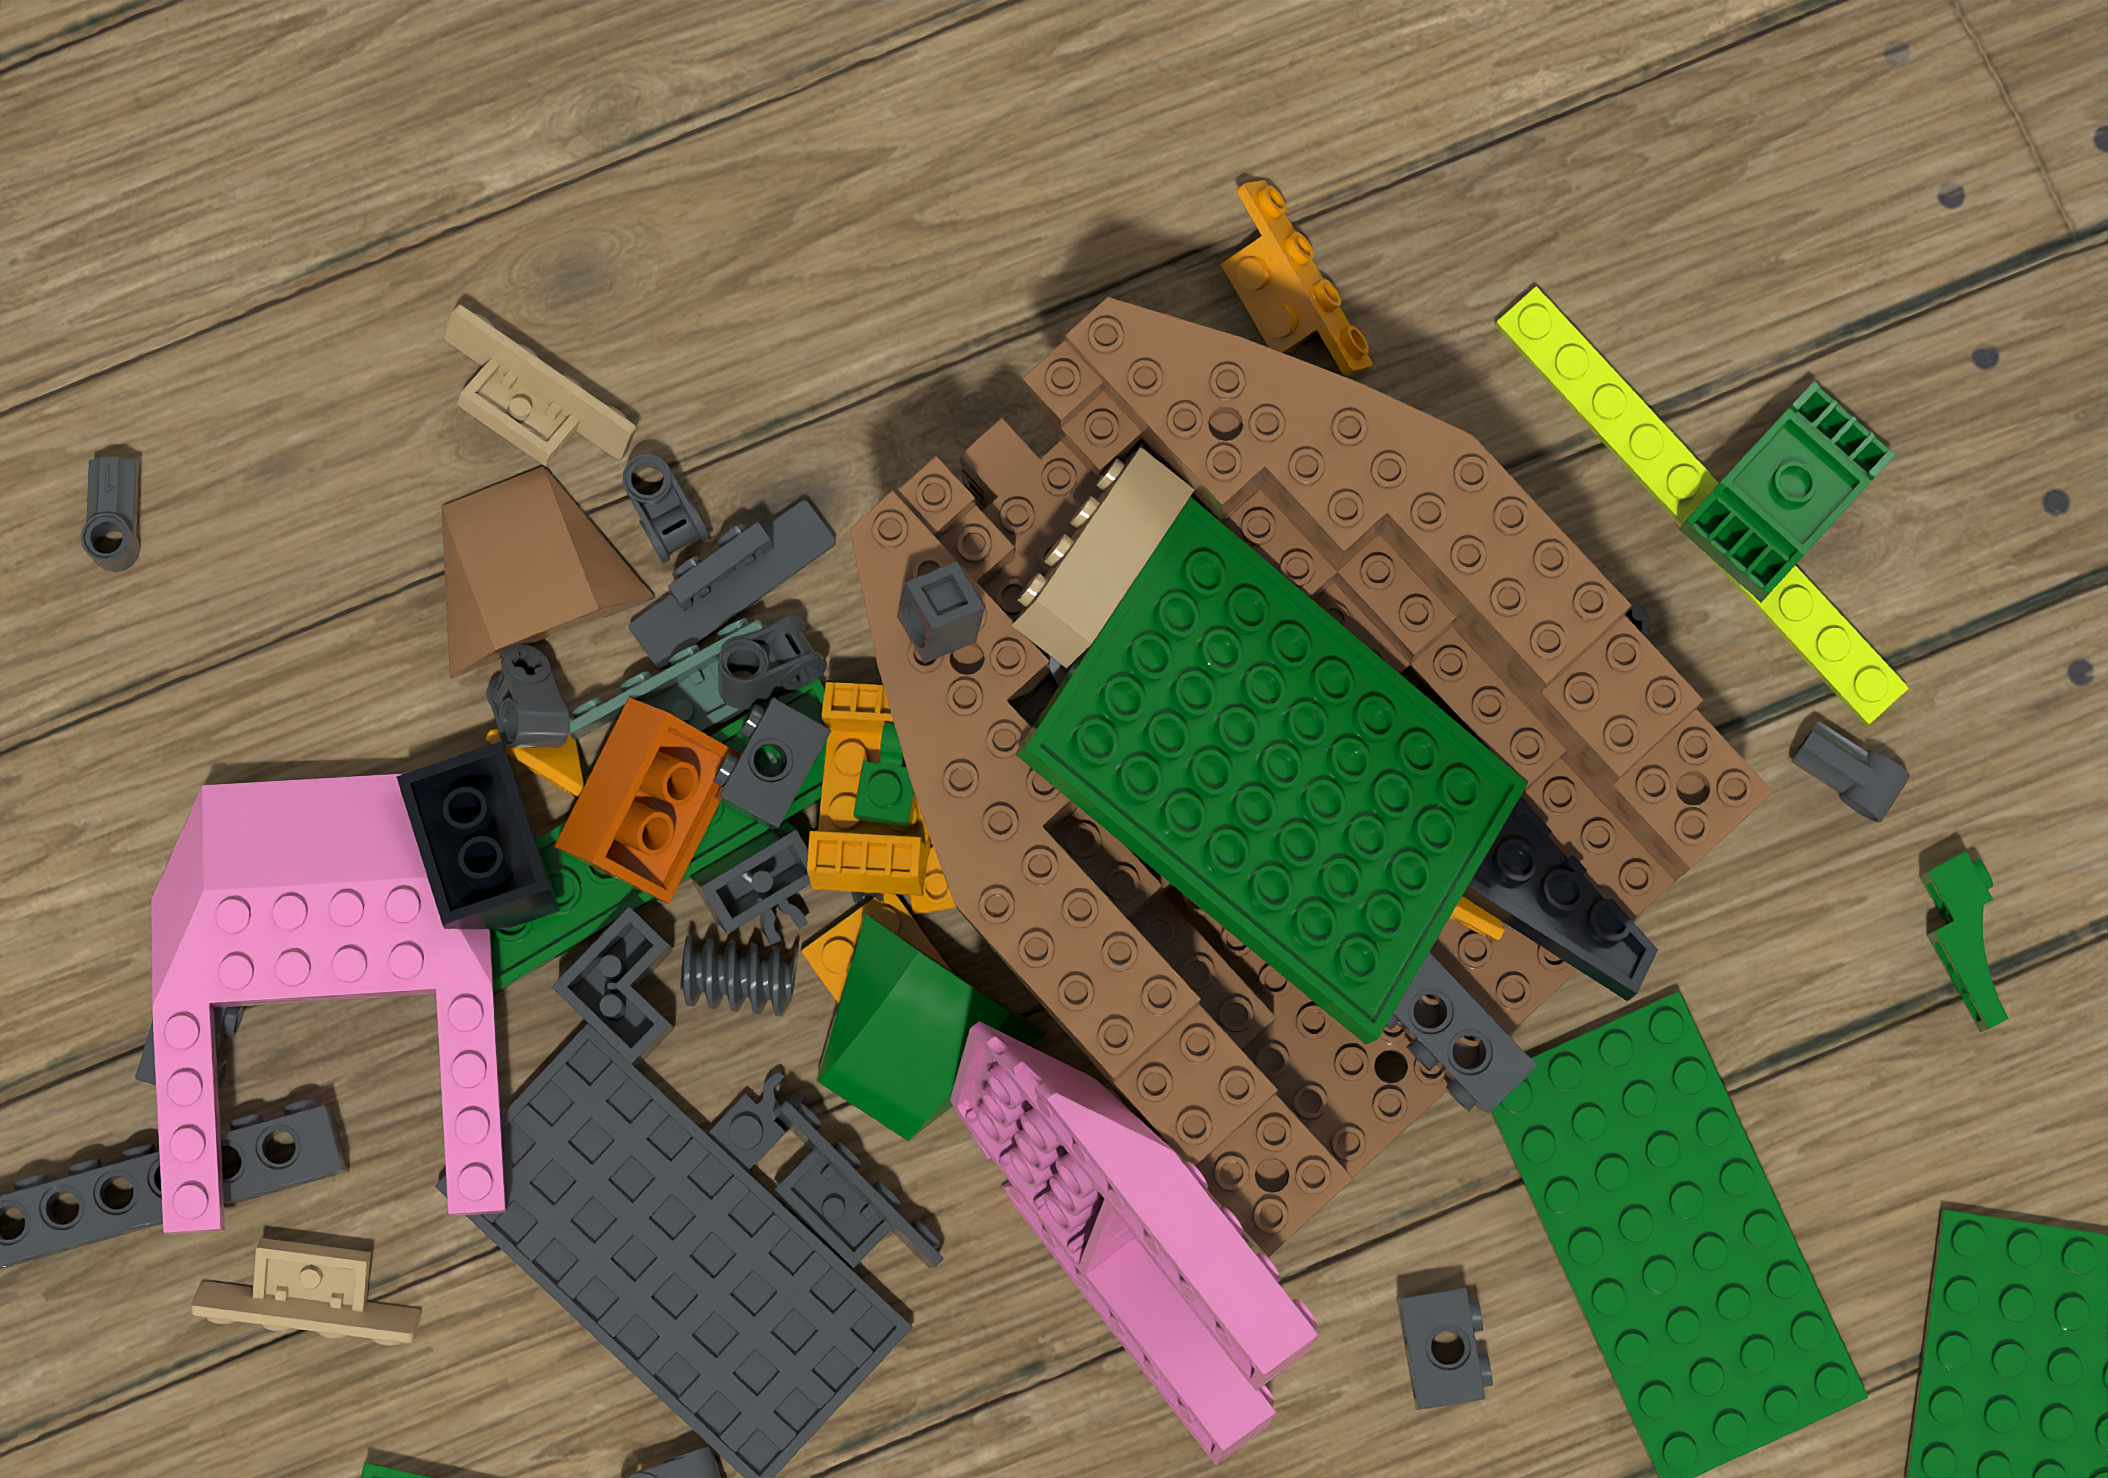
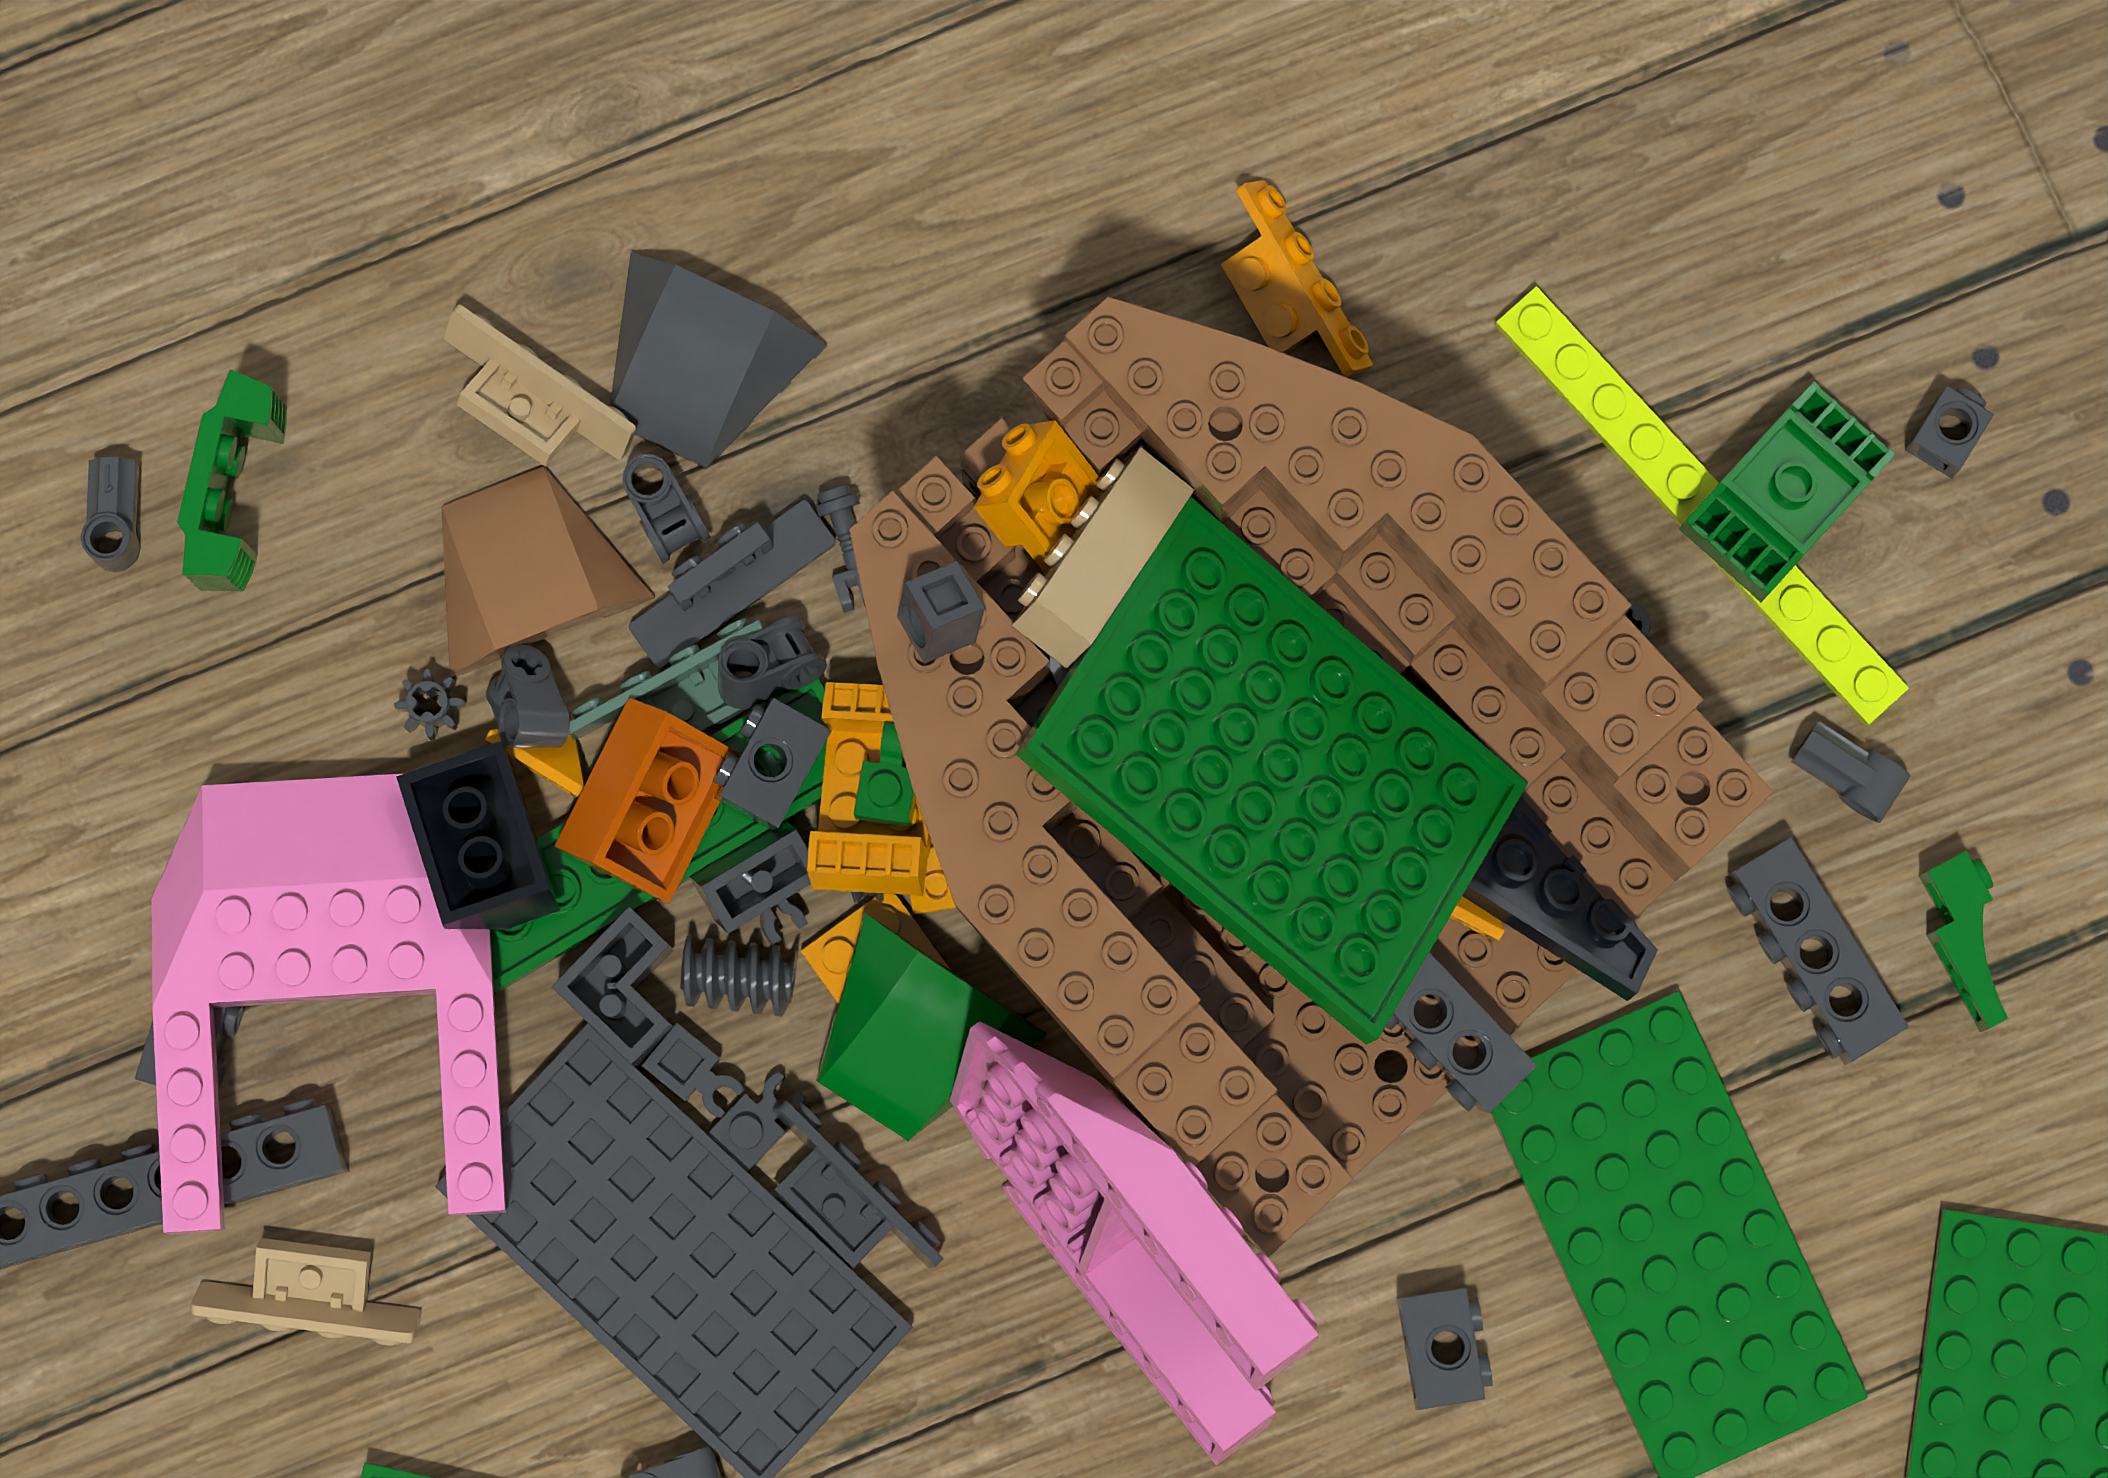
none -> green plate [177,370,287,591]
none -> dark grey gear [394,669,466,740]
none -> dark grey wedge [610,252,827,469]
none -> dark grey plate [642,1023,745,1118]
none -> dark grey hinge [815,485,865,613]
none -> light orange plate [973,420,1103,575]
none -> dark grey brick [1727,837,1909,1065]
none -> dark grey brick [1905,386,1994,479]

